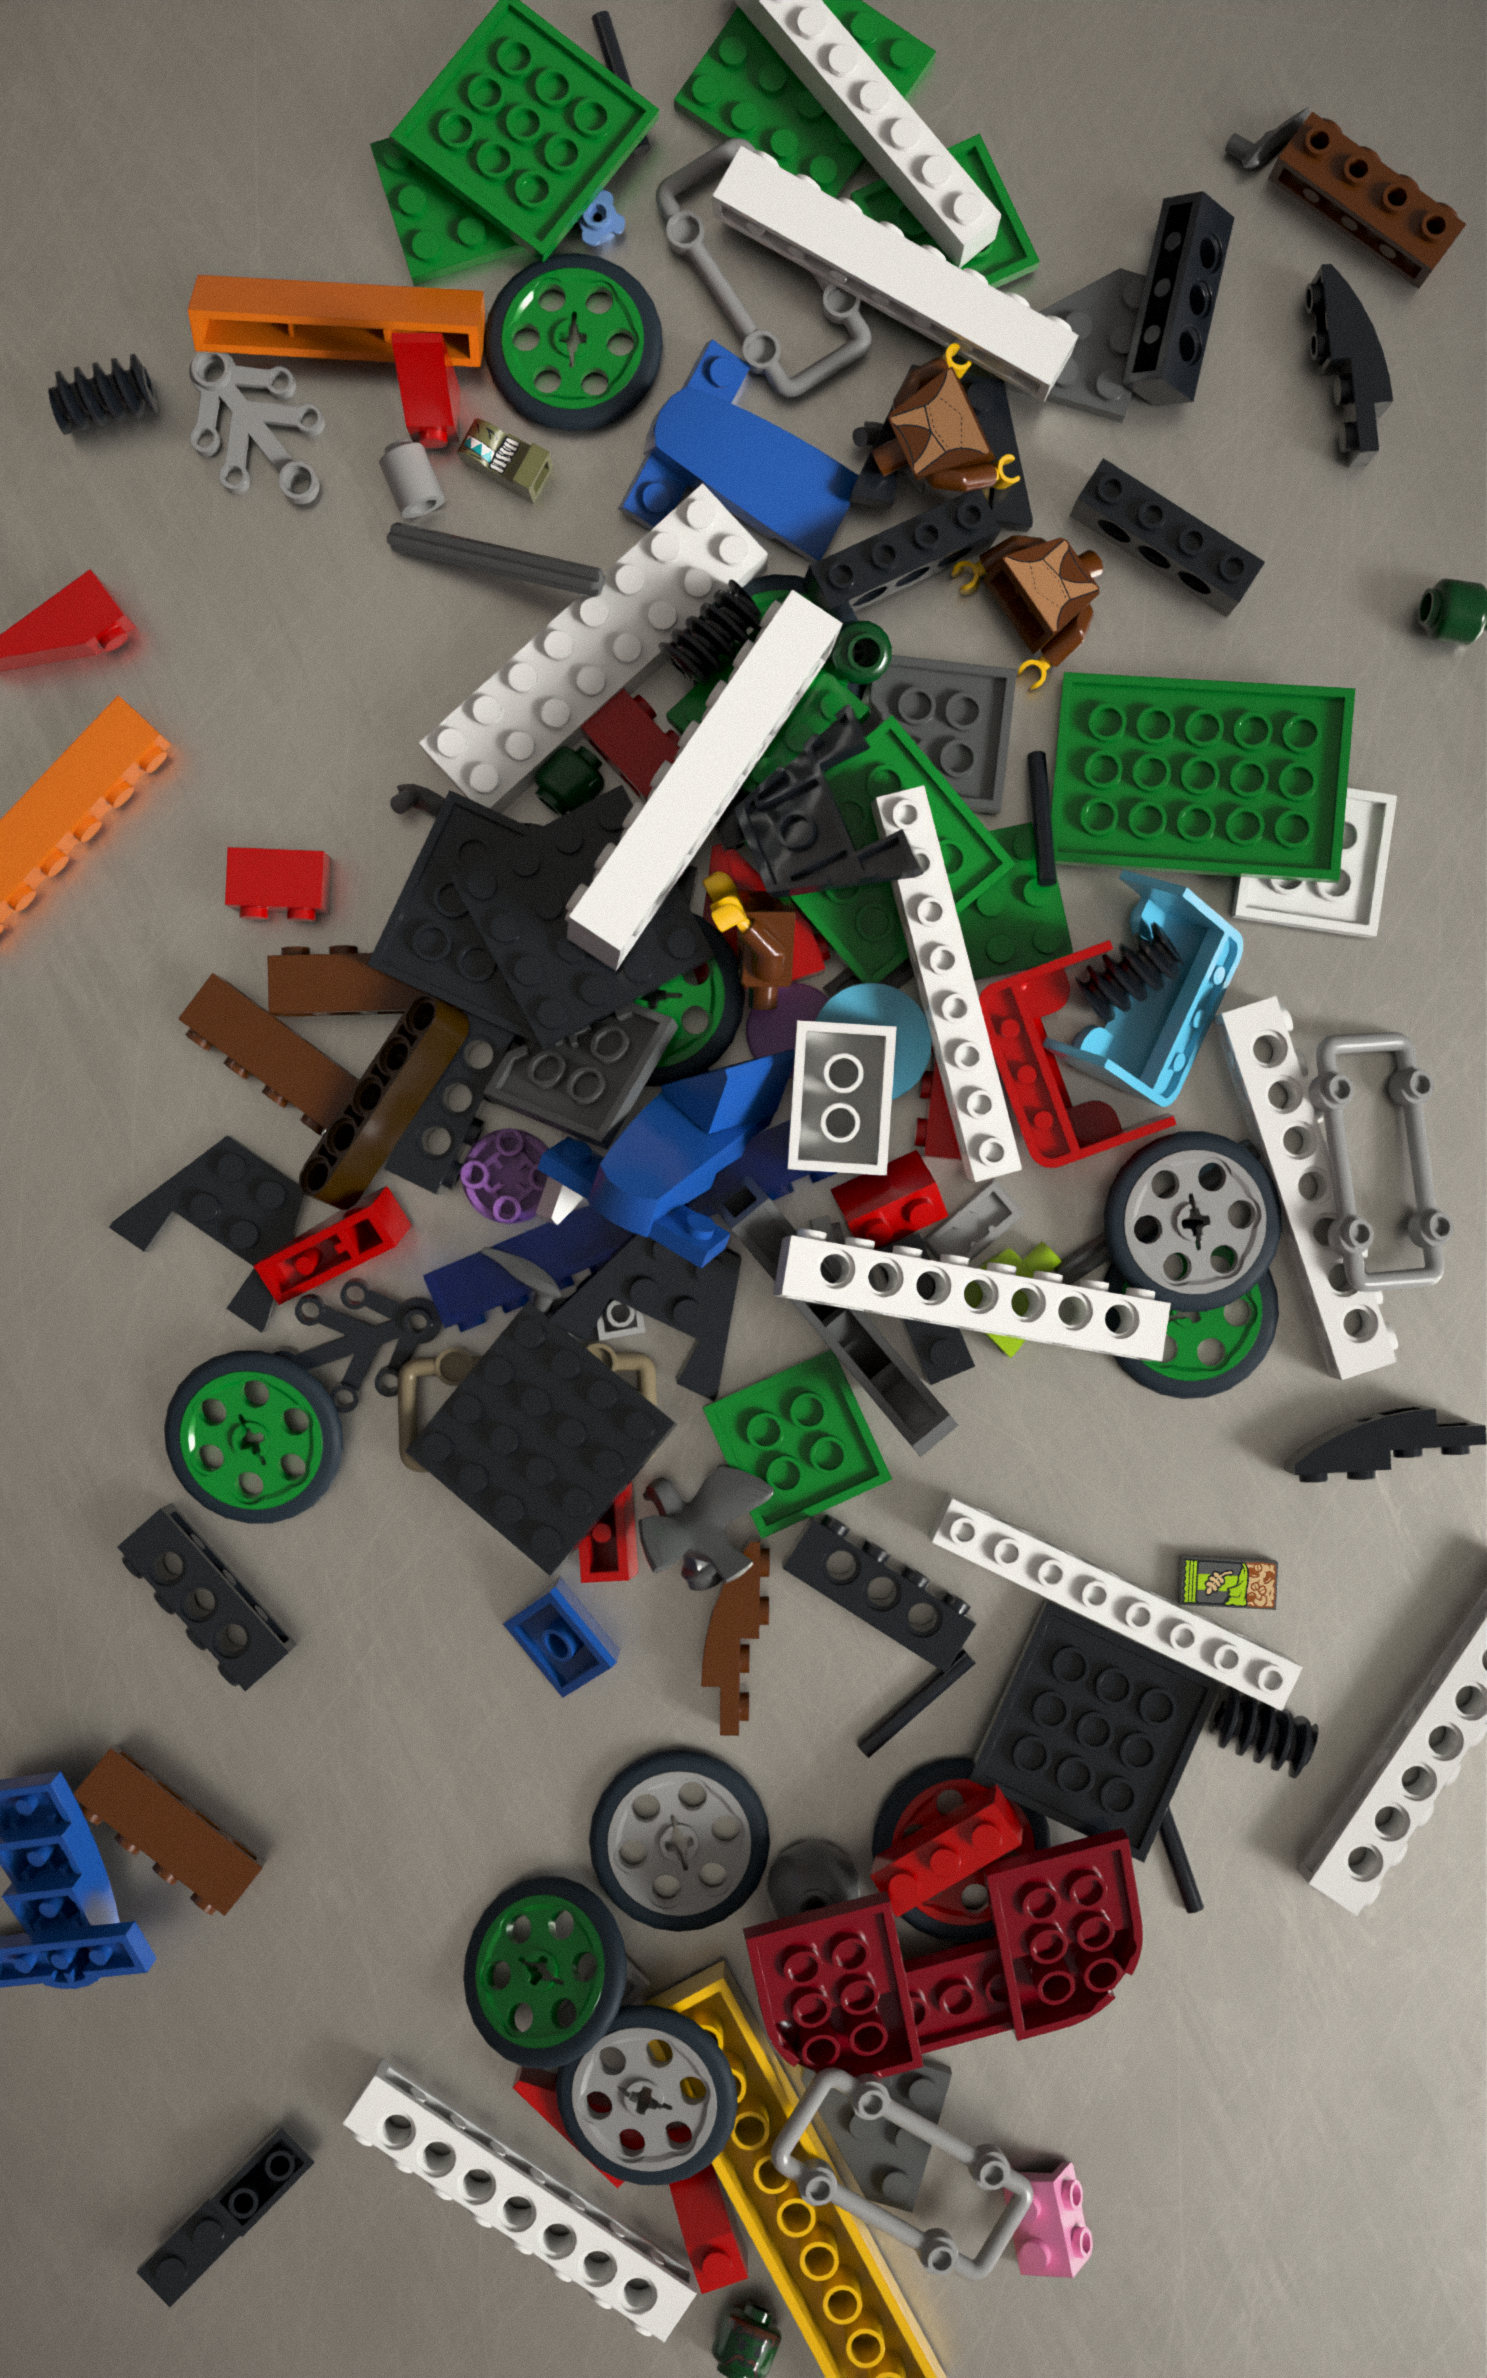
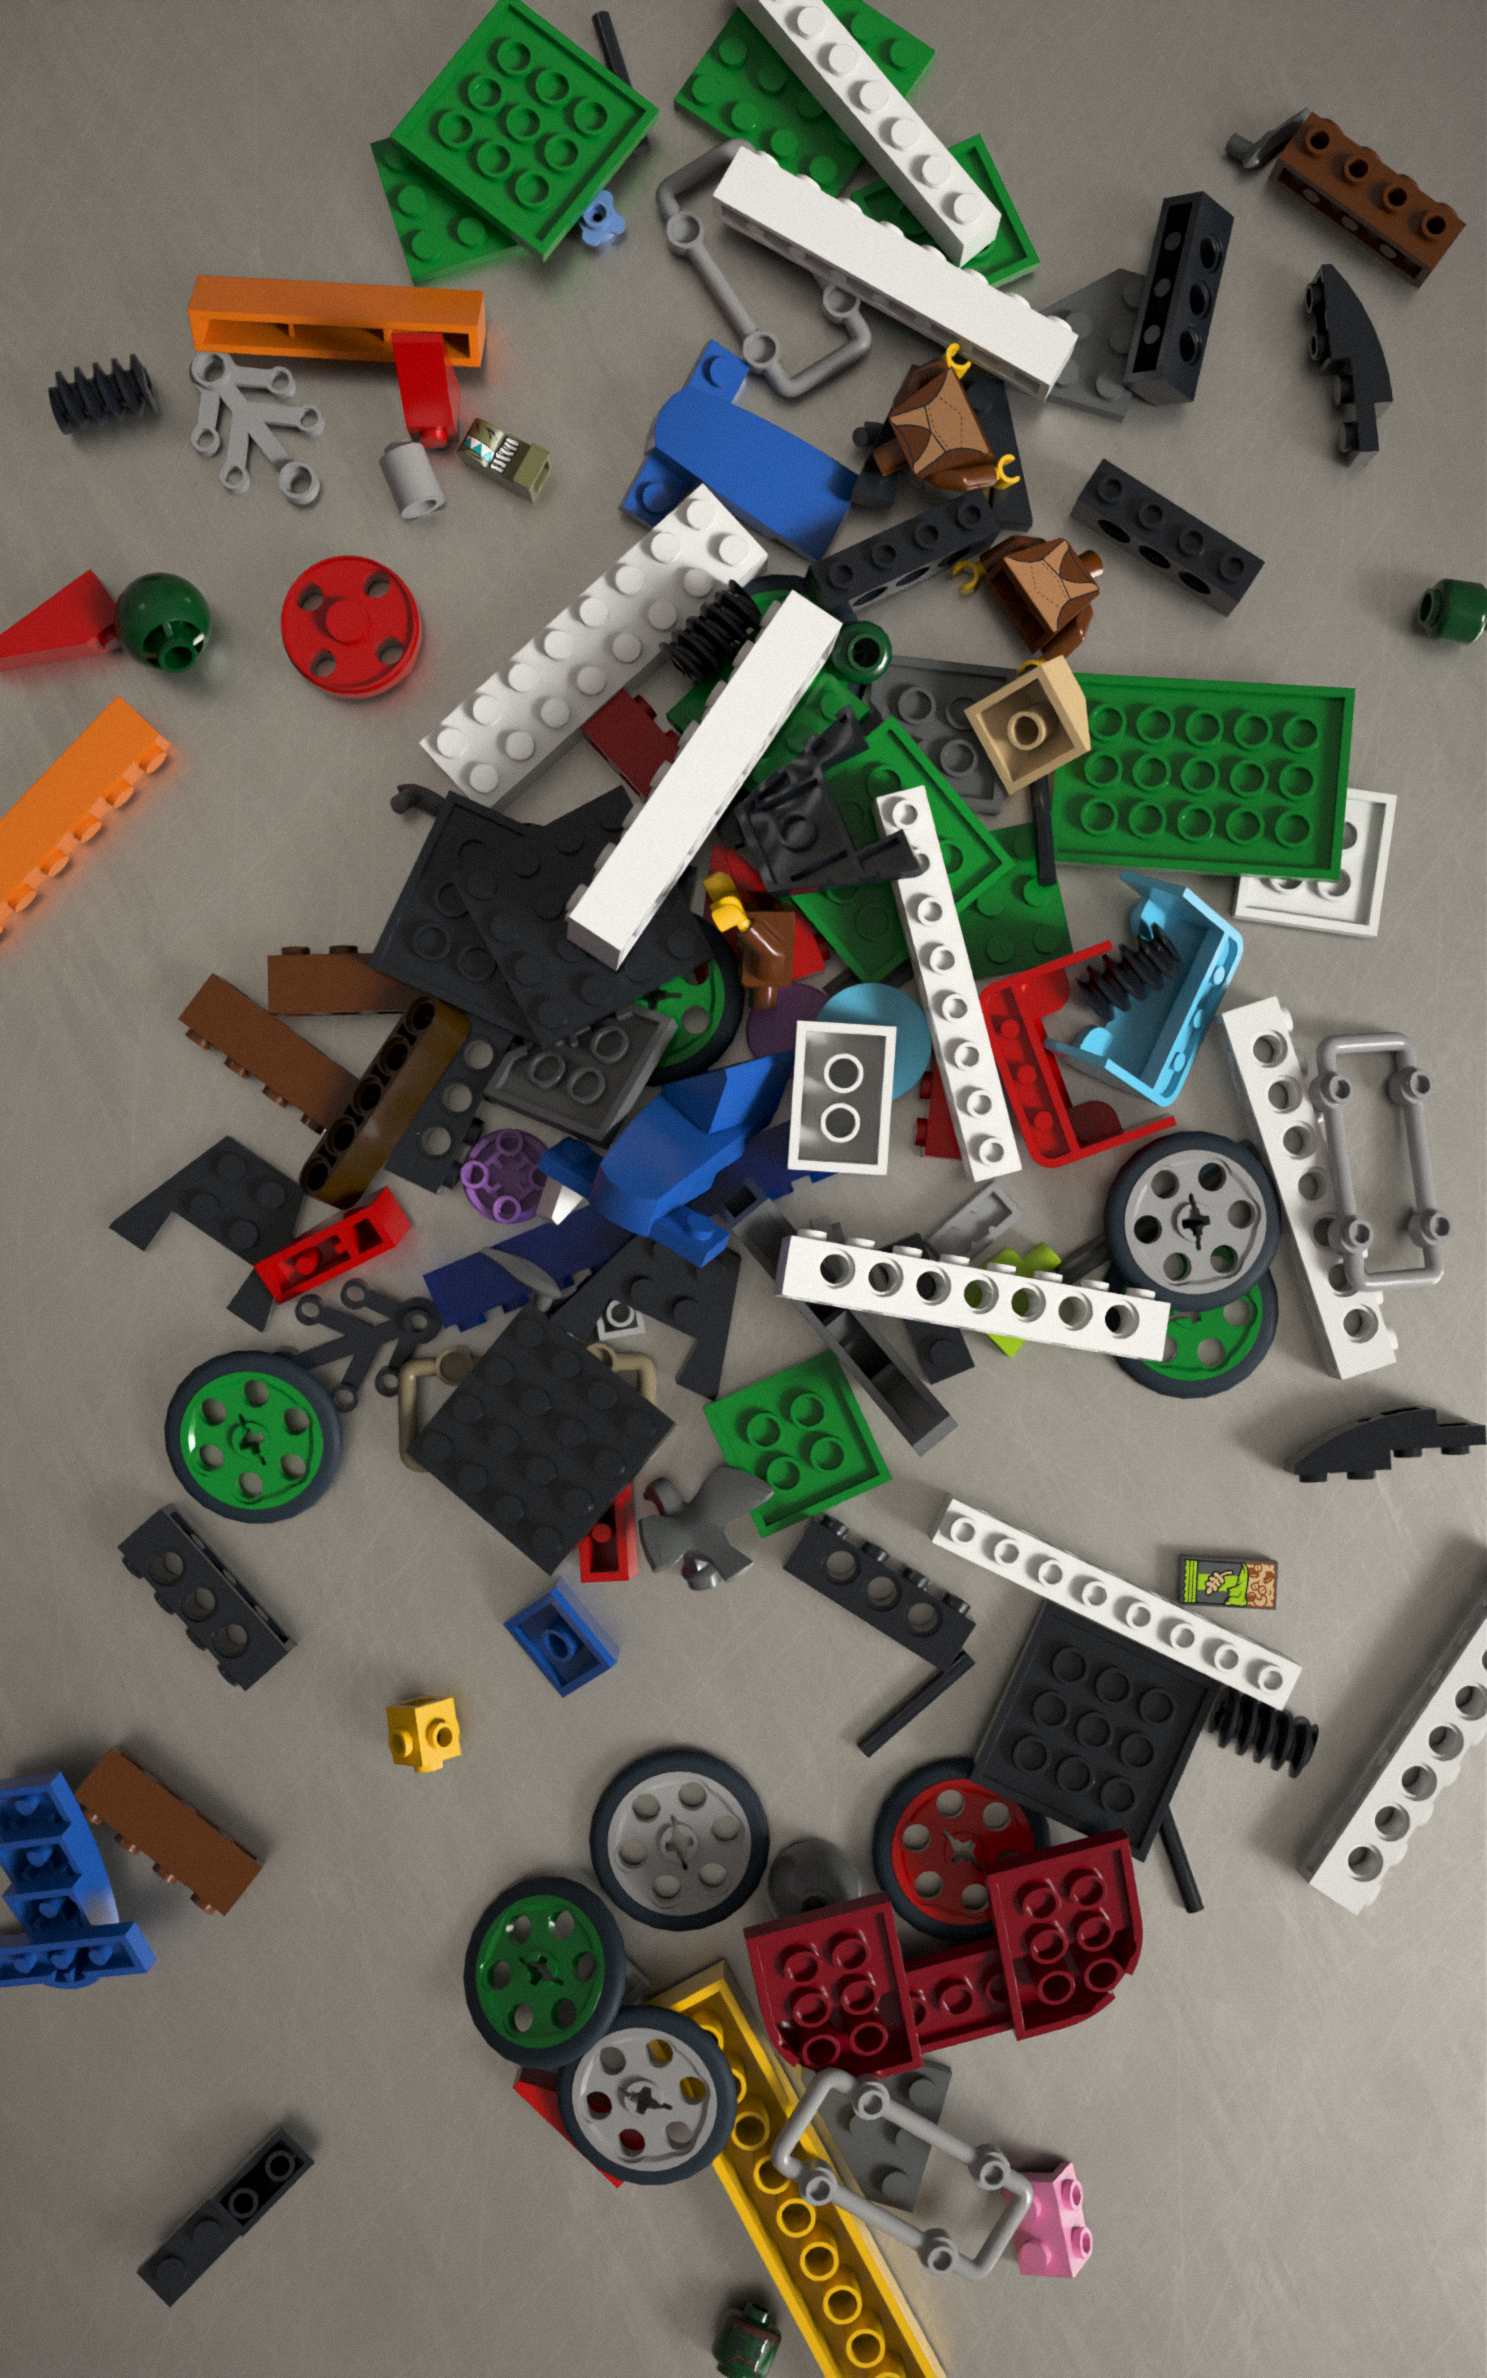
red brick [225,847,332,922] -> none
white brick [343,2058,697,2342] -> none
dark grey axle [387,522,606,597] -> none
wedge [484,253,663,431] -> none
dark green head [534,745,605,817] -> none
red slope [666,2123,748,2294] -> none
reddish brown slope [701,1535,770,1736] -> none
red brick [830,1150,949,1250] -> none
red brick [870,1784,1023,1918] -> none
none -> dark green brick [113,572,212,673]
none -> red piece [281,555,422,699]
none -> yellow brick [386,1695,461,1773]
none -> tan slope [964,655,1091,795]

